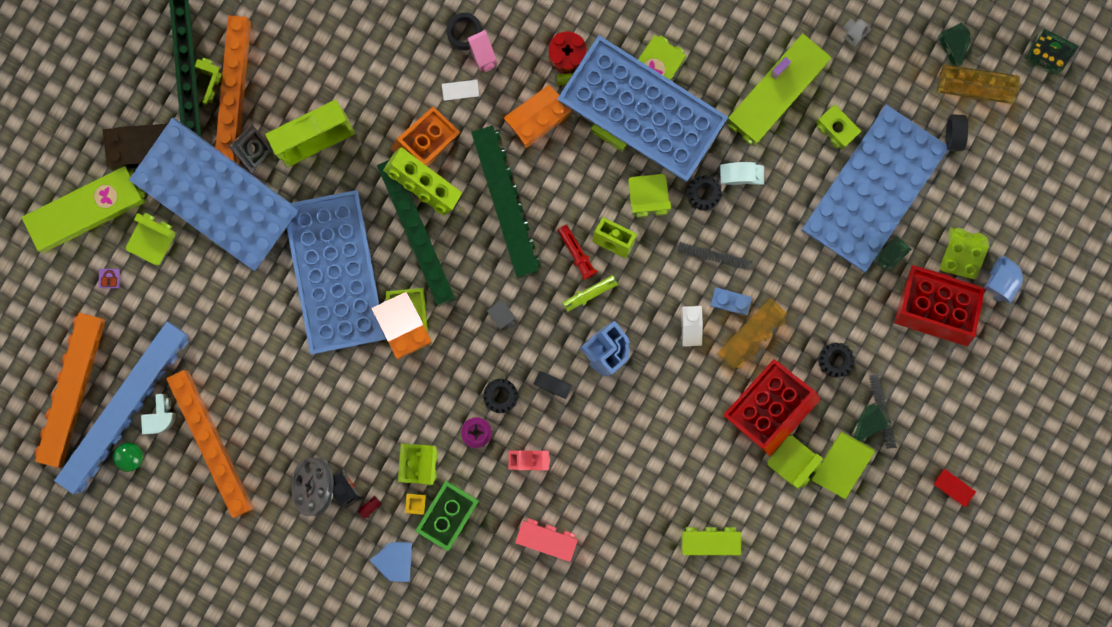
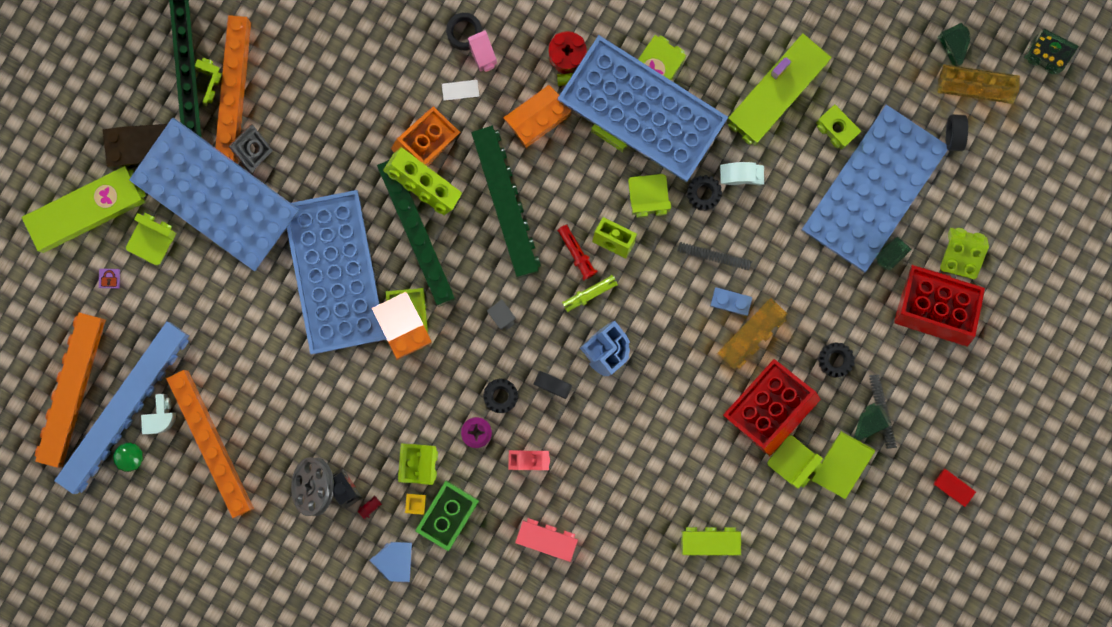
lime tile [265,99,356,168] -> none
white slope [681,306,703,347] -> none
light grey piece [843,18,871,47] -> none
medium blue brick [984,256,1023,304] -> none

